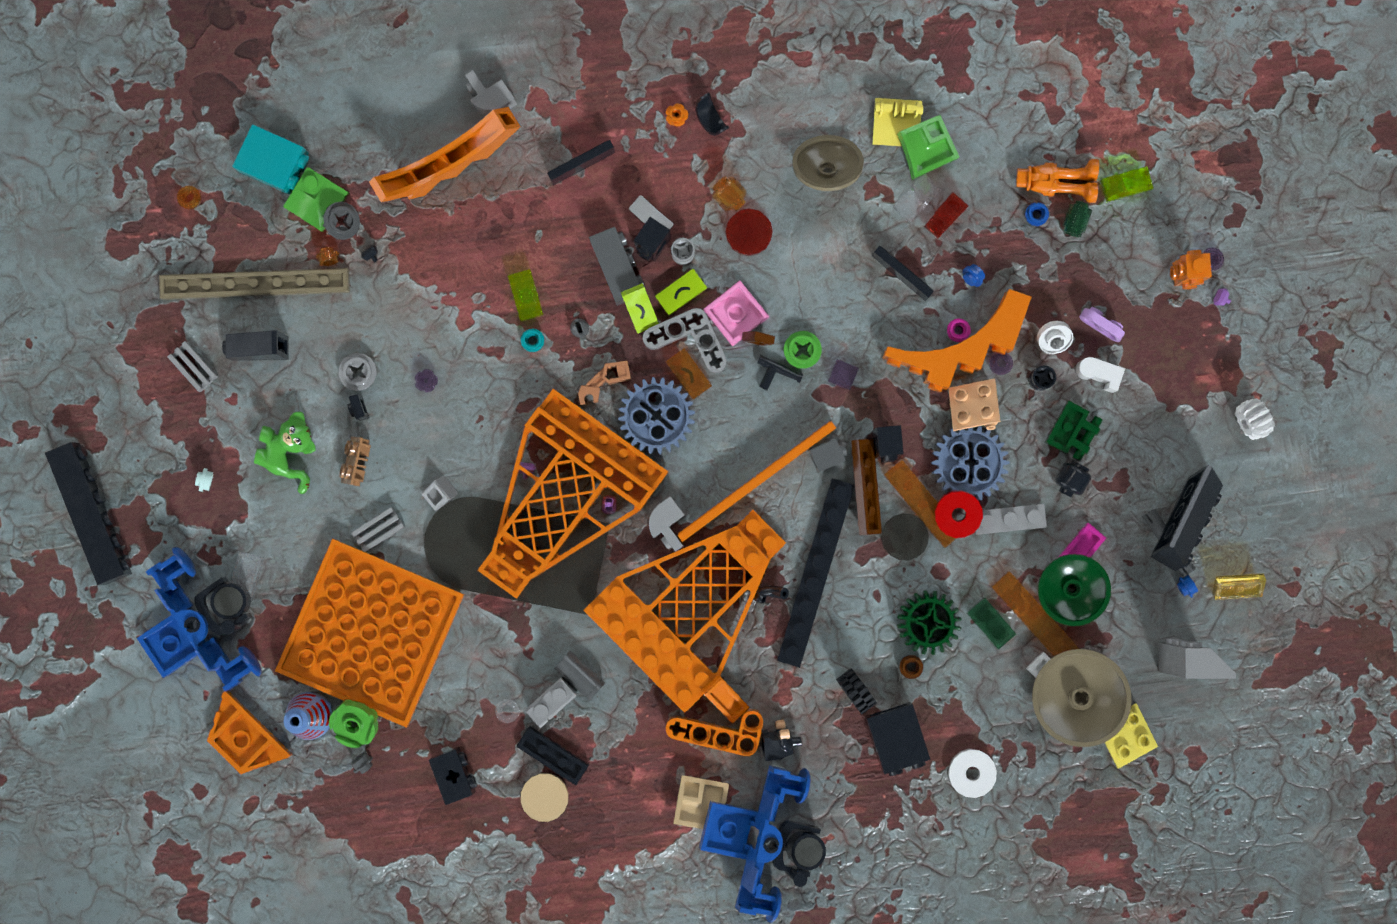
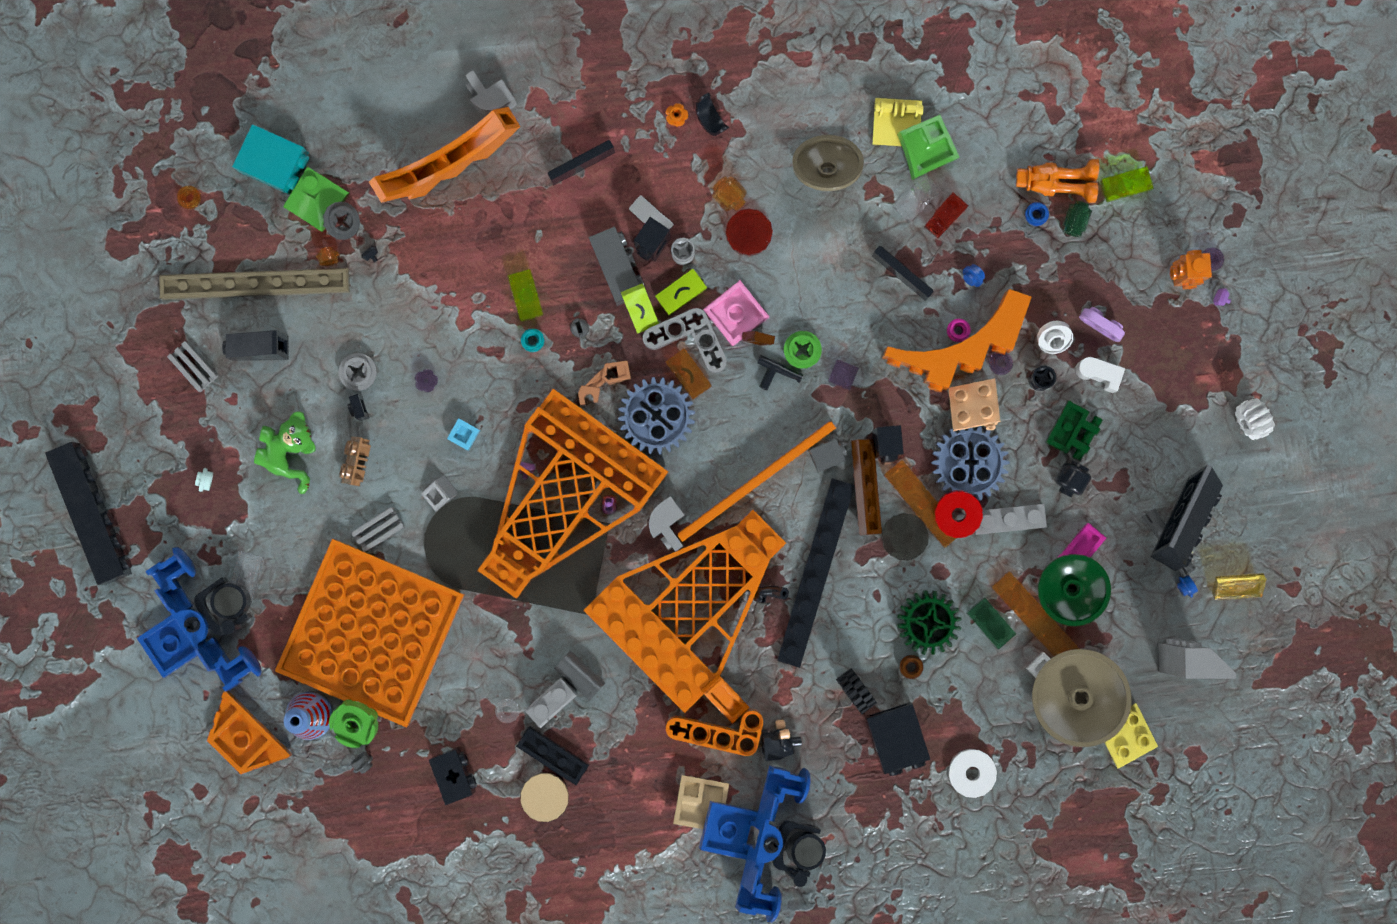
none -> medium azure plate [447,418,480,451]

